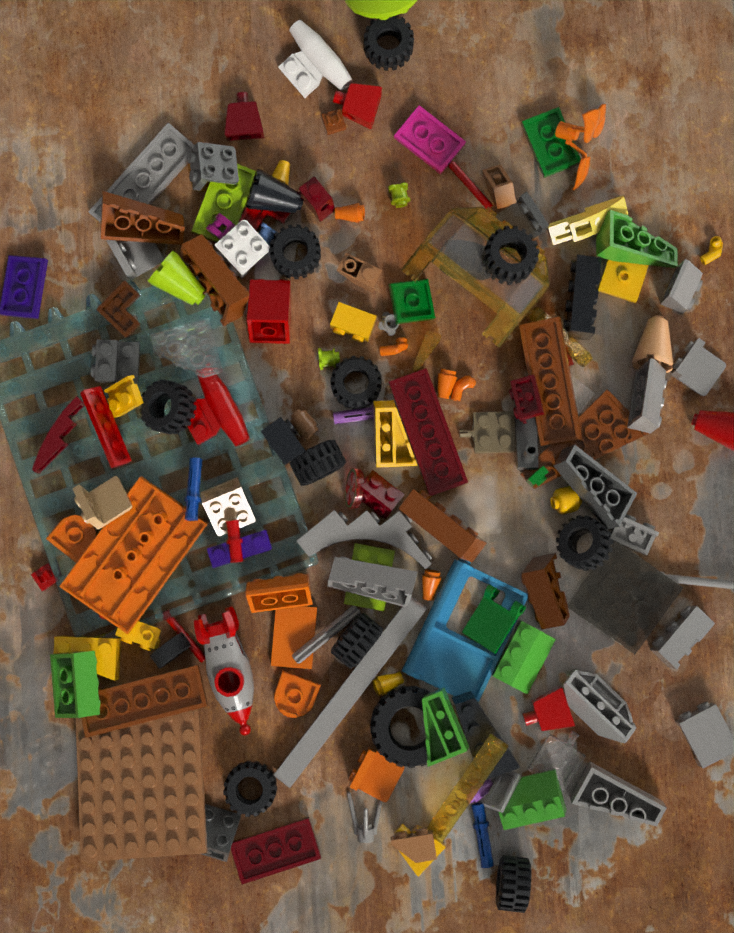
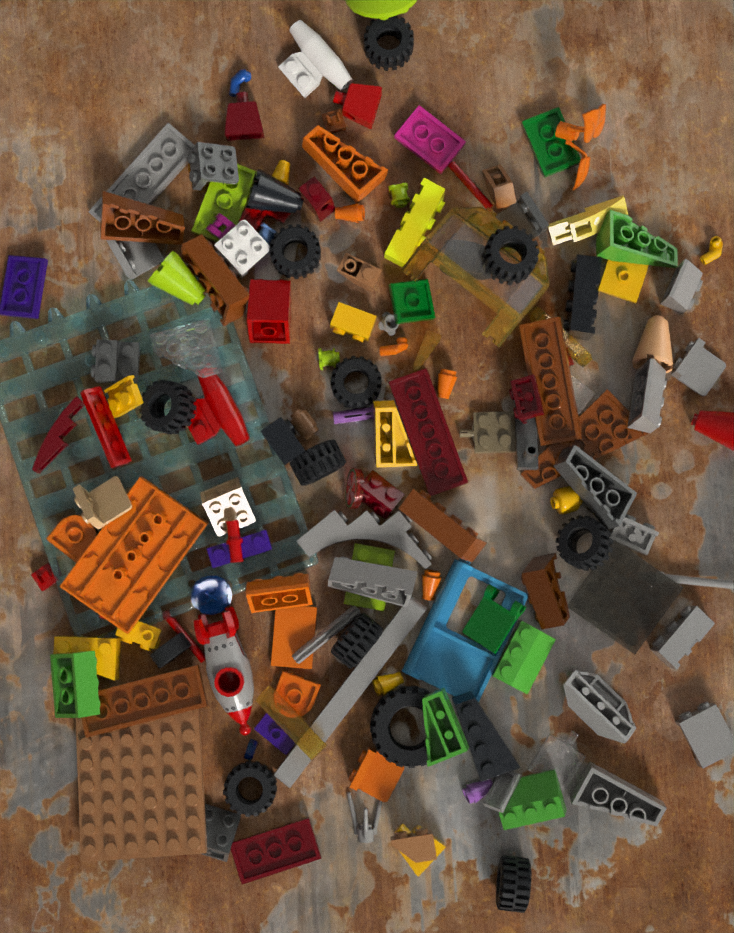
reddish brown plate [96,280,140,339] -> none
blue pin [184,458,203,521] -> none
clear yellow plate [426,734,509,842] -> none
orange arm [451,375,476,402] -> none
blue pin [471,802,494,868] -> none
red torso [522,686,575,731] -> none
green plate [526,466,549,487] -> none
none -> blue tile [190,576,232,615]
none -> blue arm [229,69,252,97]
none -> clear blue tile [244,738,258,761]
none -> dark purple plate [254,712,299,755]
none -> clear yellow tile [255,685,327,760]
none -> orange wedge [302,125,388,203]
none -> neon yellow wedge [384,178,446,269]

